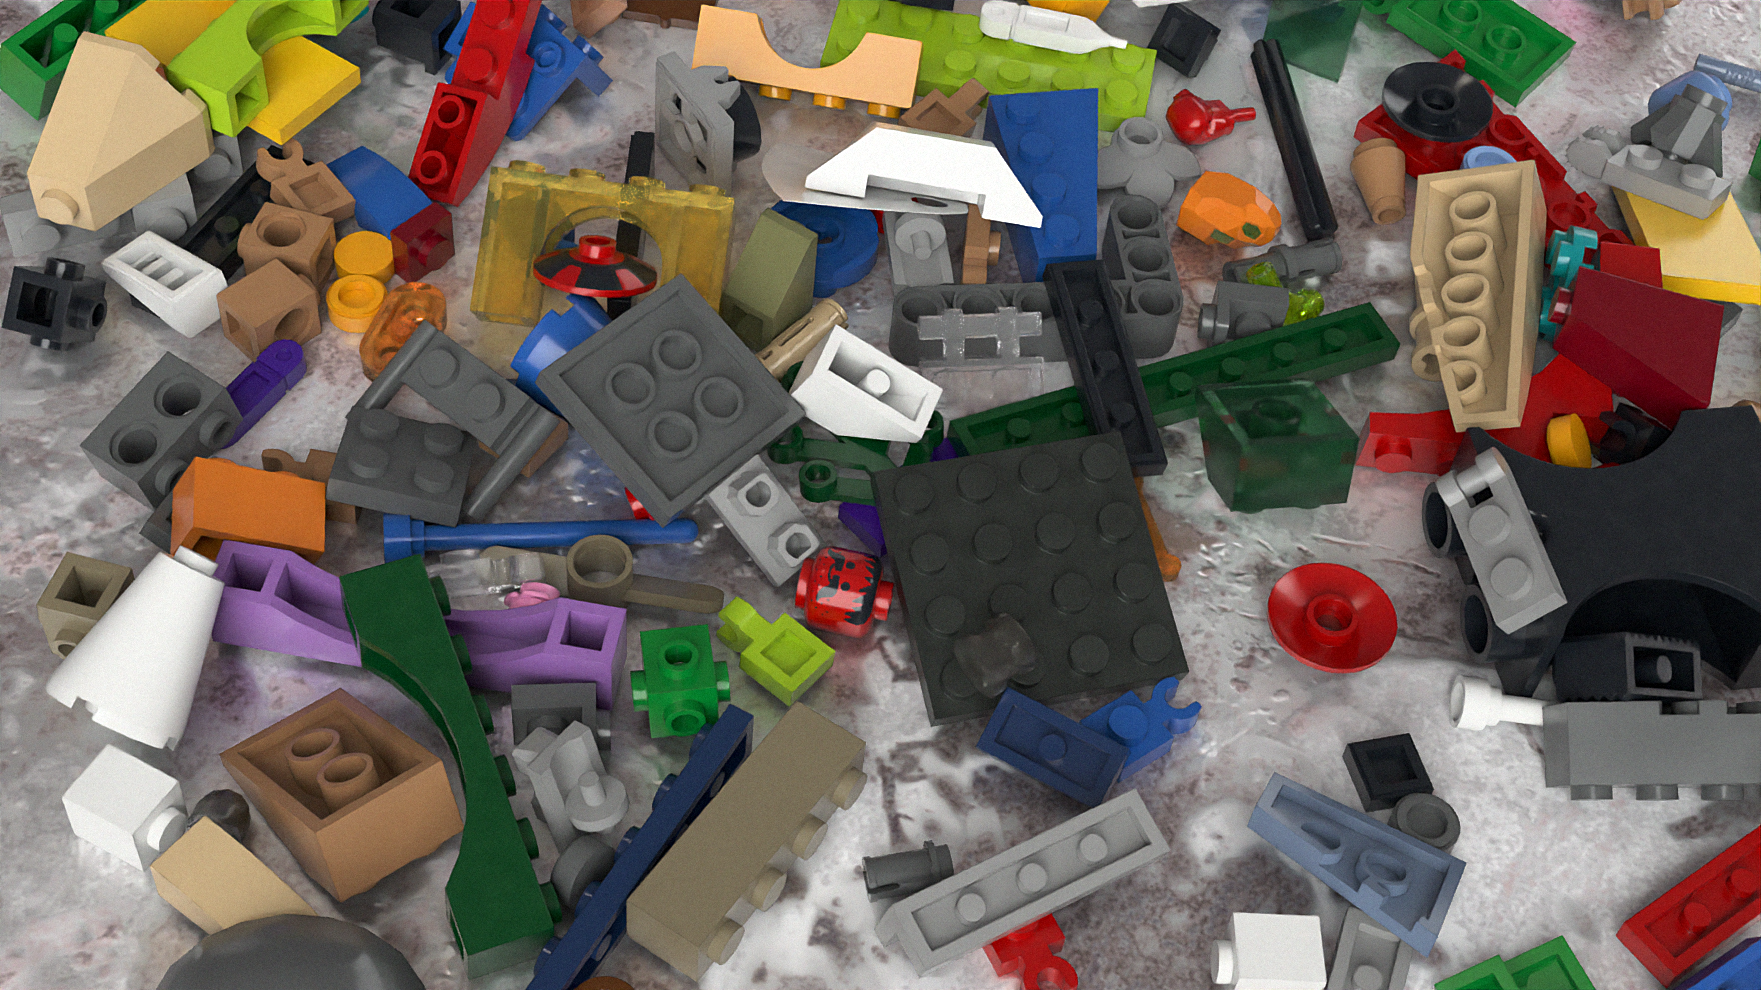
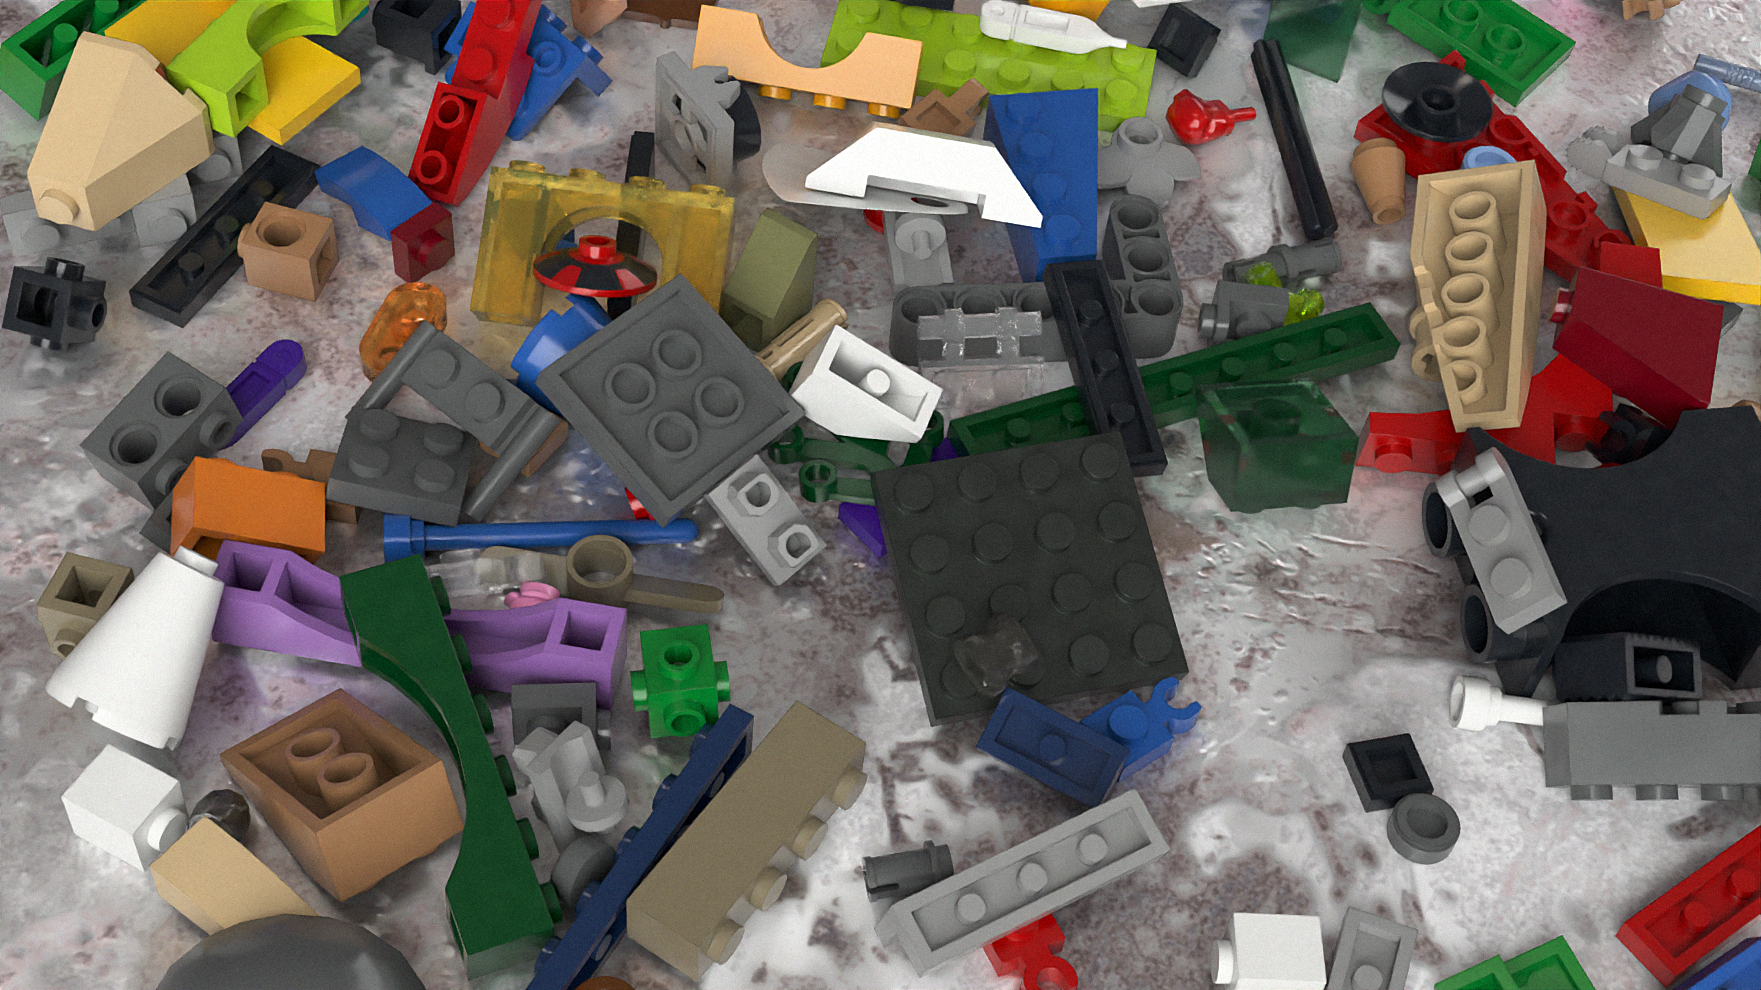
white slope [101,230,228,338] -> none
medium nougat brick [216,258,322,363] -> none
medium nougat plate [256,138,356,224] -> none
light orange tile [326,274,389,333] -> none
light orange tile [334,231,395,284] -> none
lime plate [716,596,836,707] -> none
blue plate [771,200,879,298] -> none
red head [795,546,895,638] -> none
medium nougat plate [960,204,1001,285] -> none
clear orange hinge [1134,477,1182,582] -> none
orange rock [1176,171,1282,249] -> none
sand blue wing [1247,772,1467,958] -> none
red dish [1267,563,1398,674] -> none
teal plate [1538,225,1598,342] -> none
light orange tile [1547,413,1592,468] -> none

